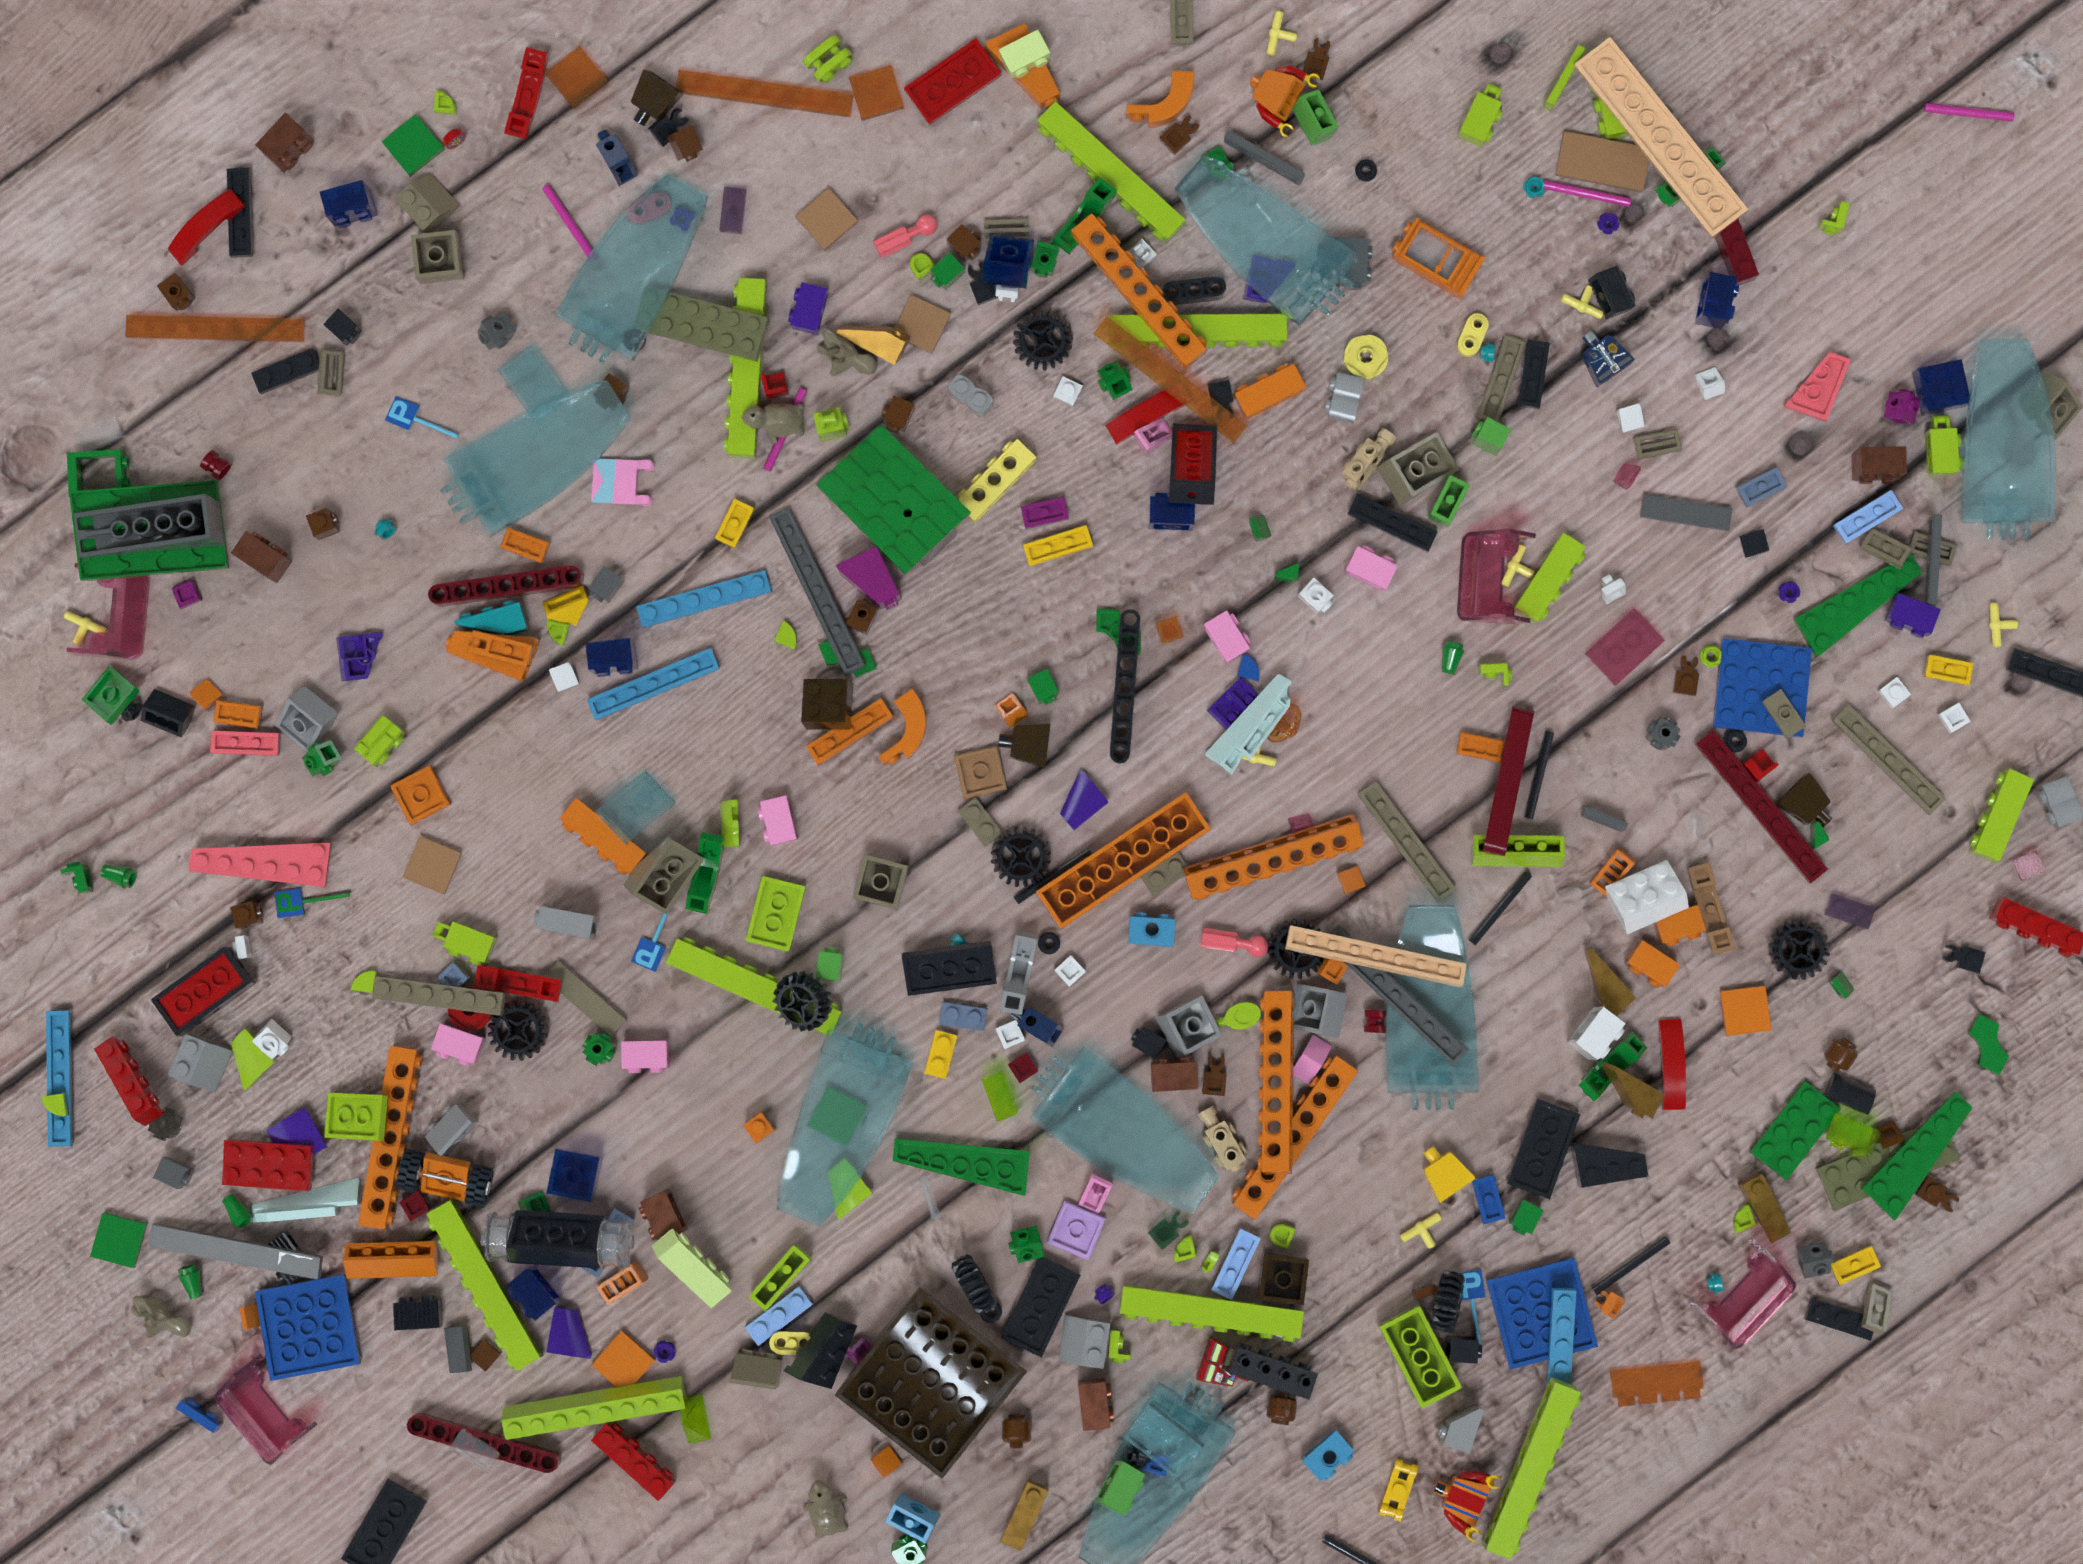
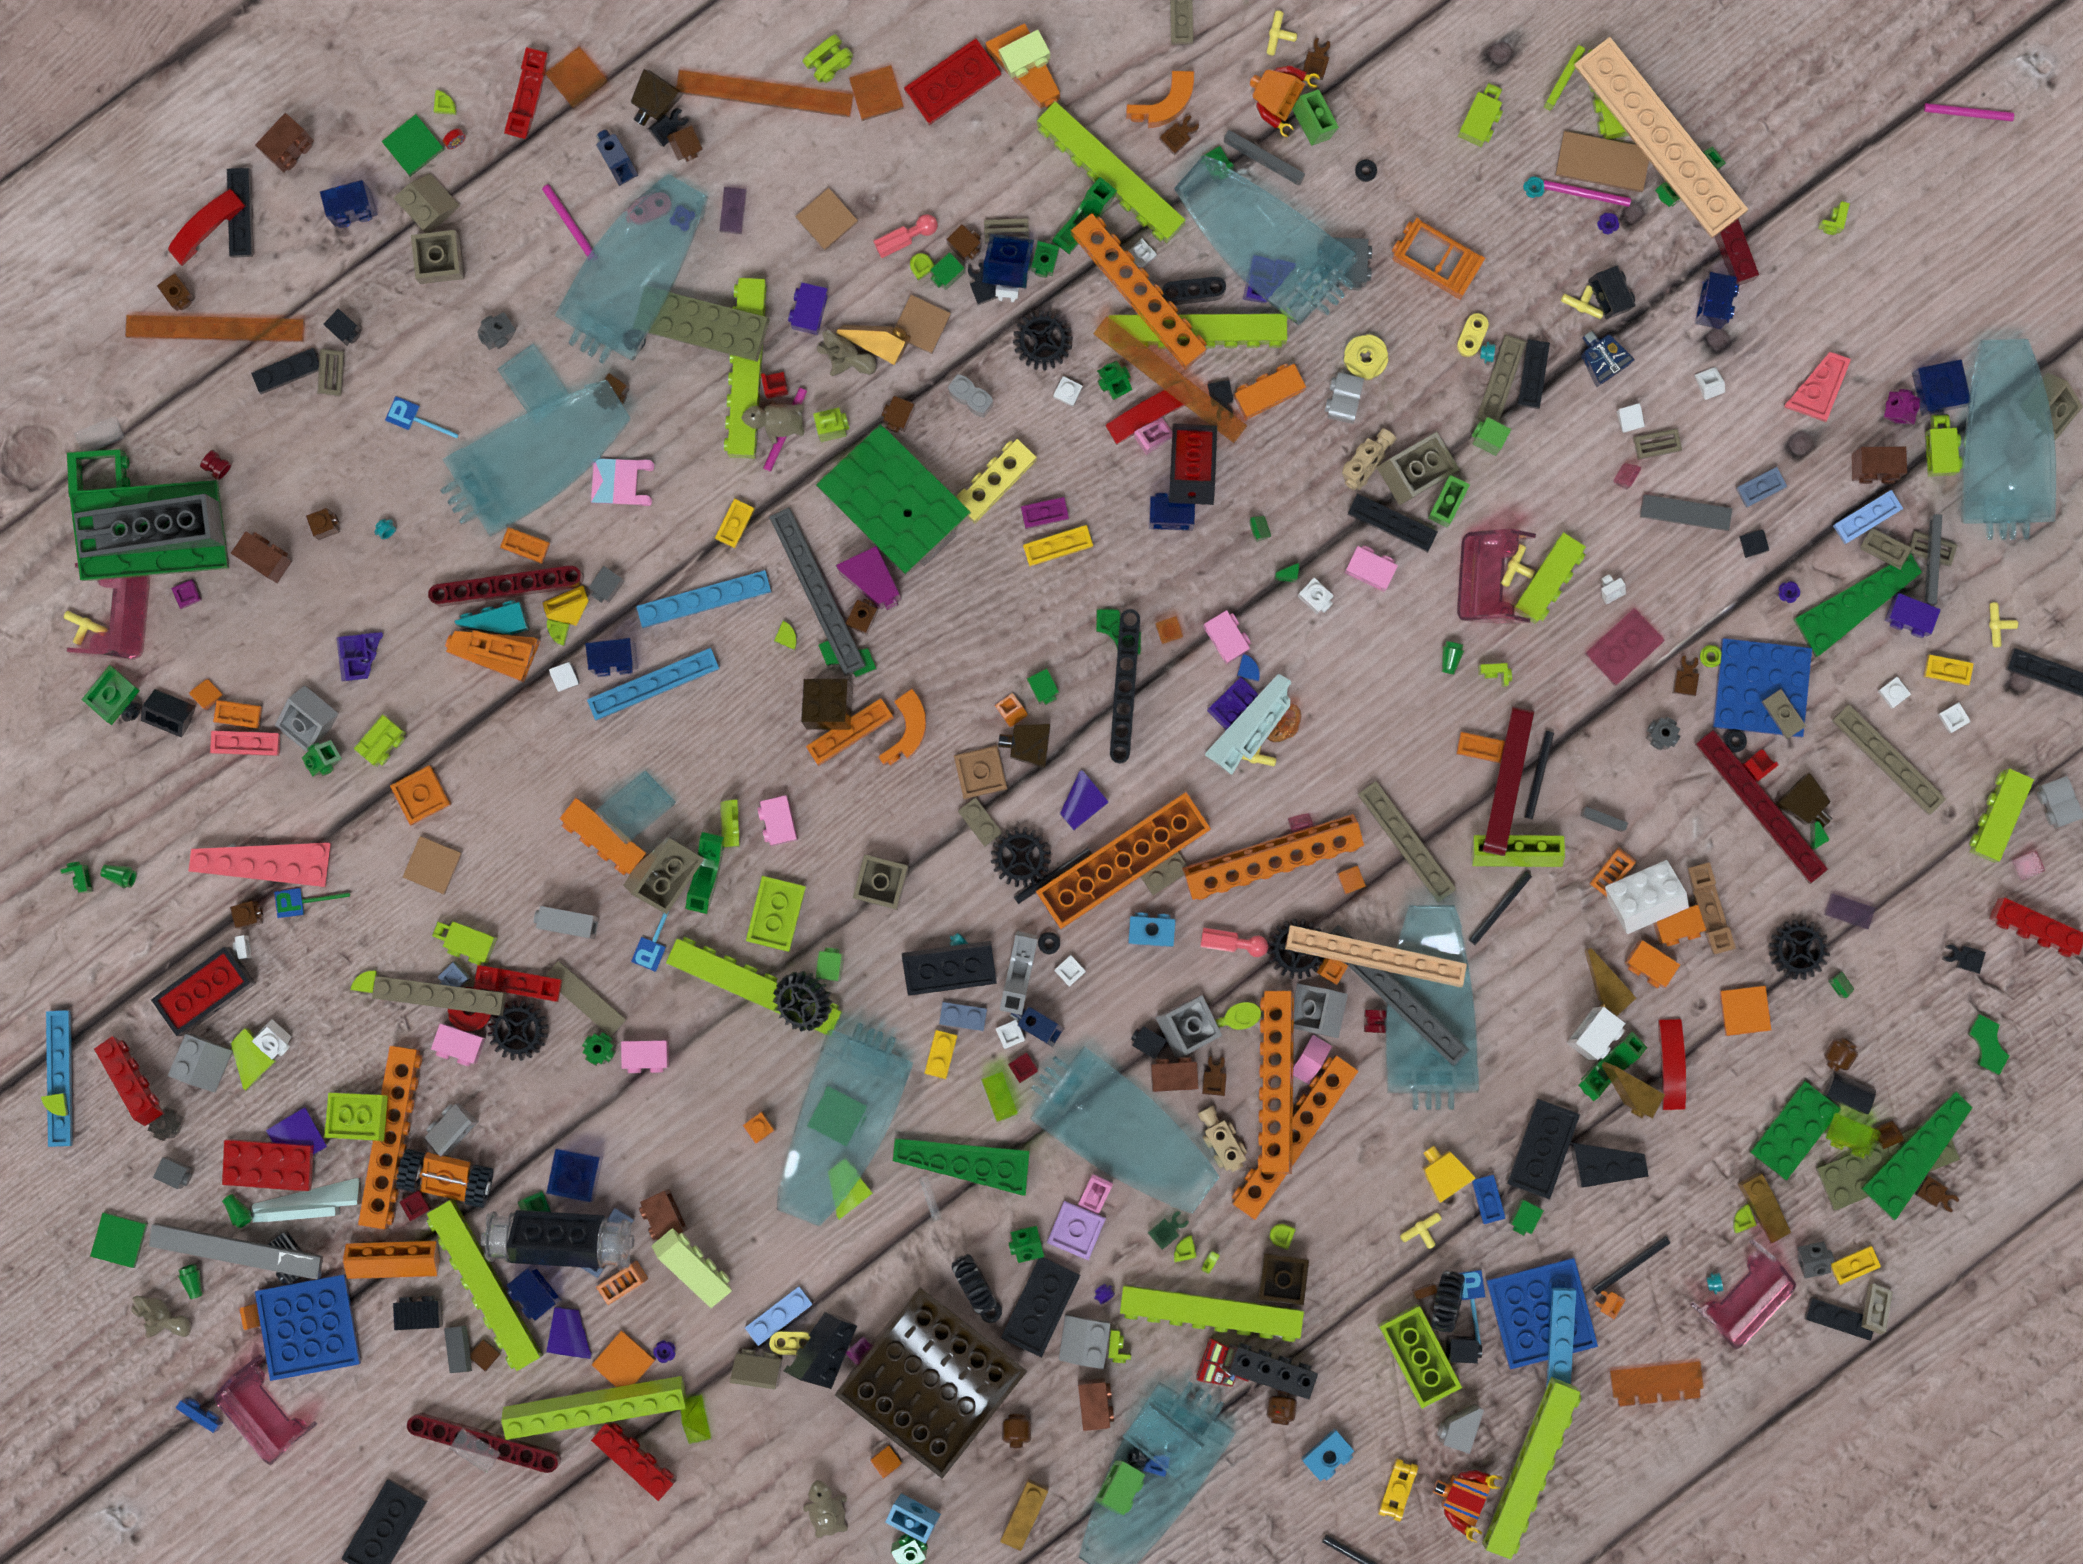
lime brick [748,1243,812,1312] -> none
light blue plate [1211,1228,1261,1300] -> none

